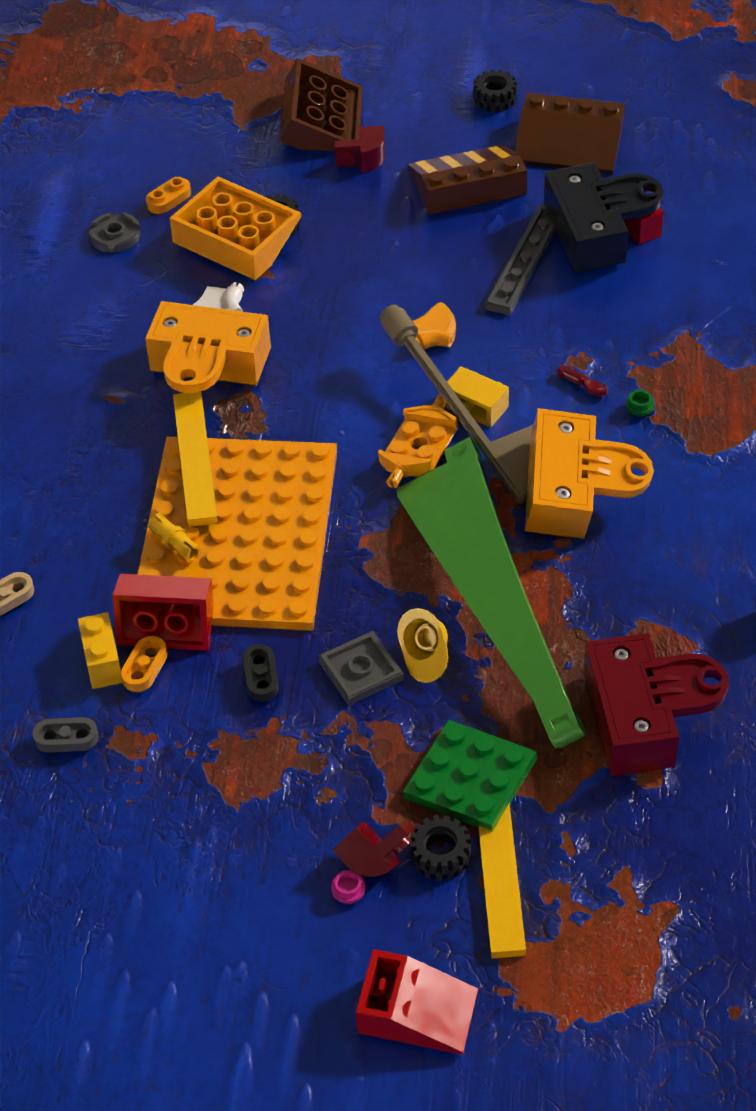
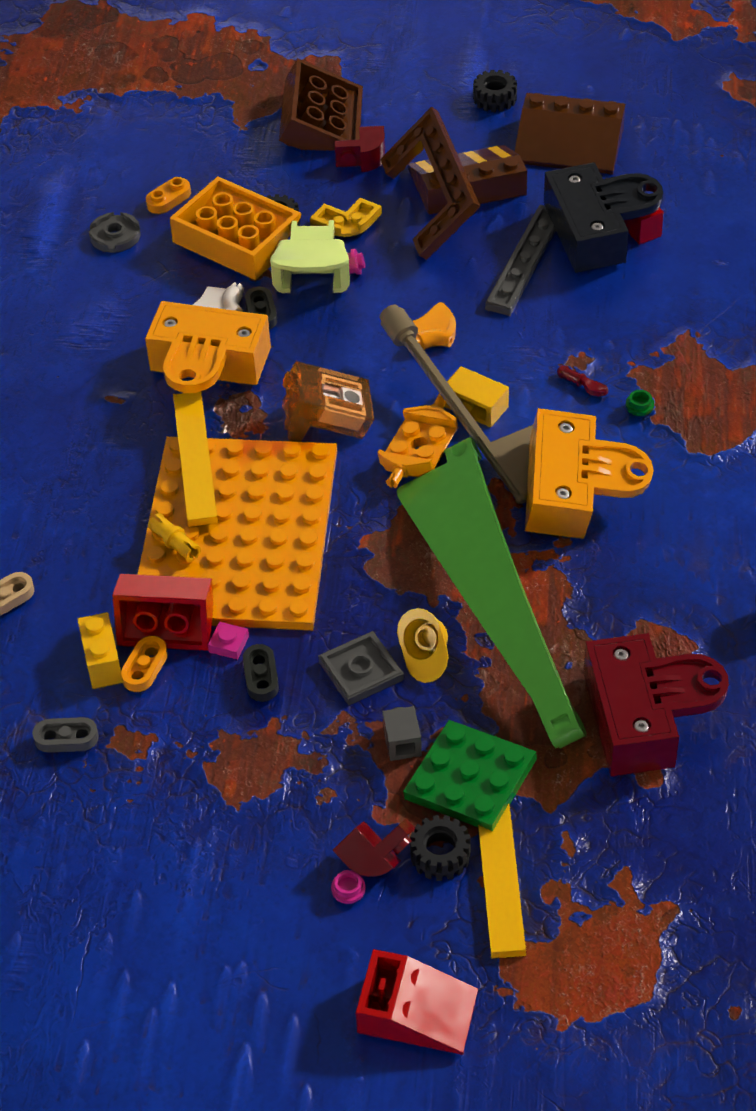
none -> dark pink plate [208,622,249,660]
none -> pearl dark grey plate [245,287,277,330]
none -> yellowish green piece [270,220,350,293]
none -> clear orange brick [282,361,374,442]
none -> yellow plate [310,198,382,237]
none -> dark pink plate [347,248,365,275]
none -> reddish brown plate [380,107,481,260]
none -> dark grey brick [382,706,422,761]

